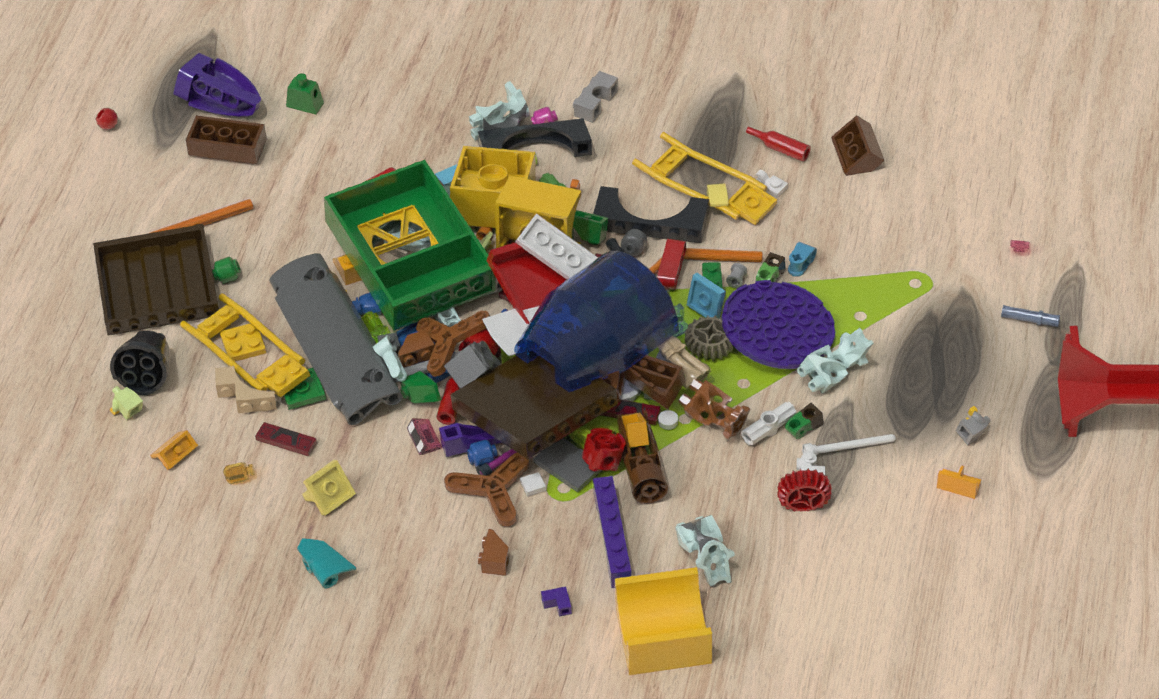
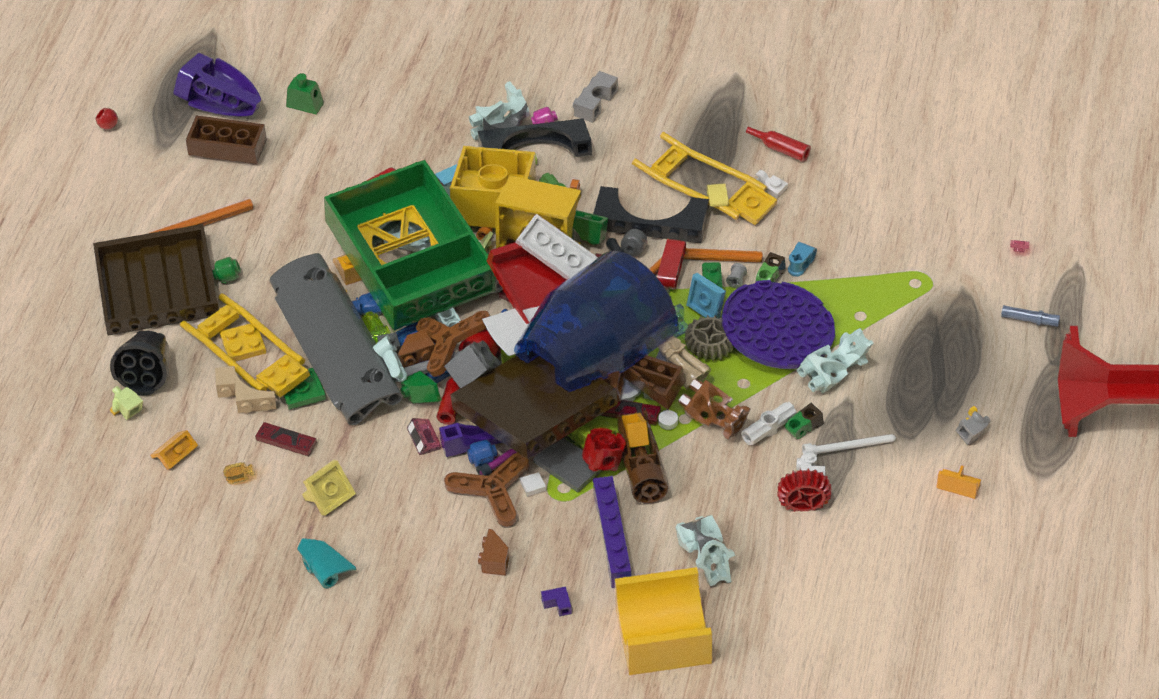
reddish brown slope [831,115,885,176] -> none

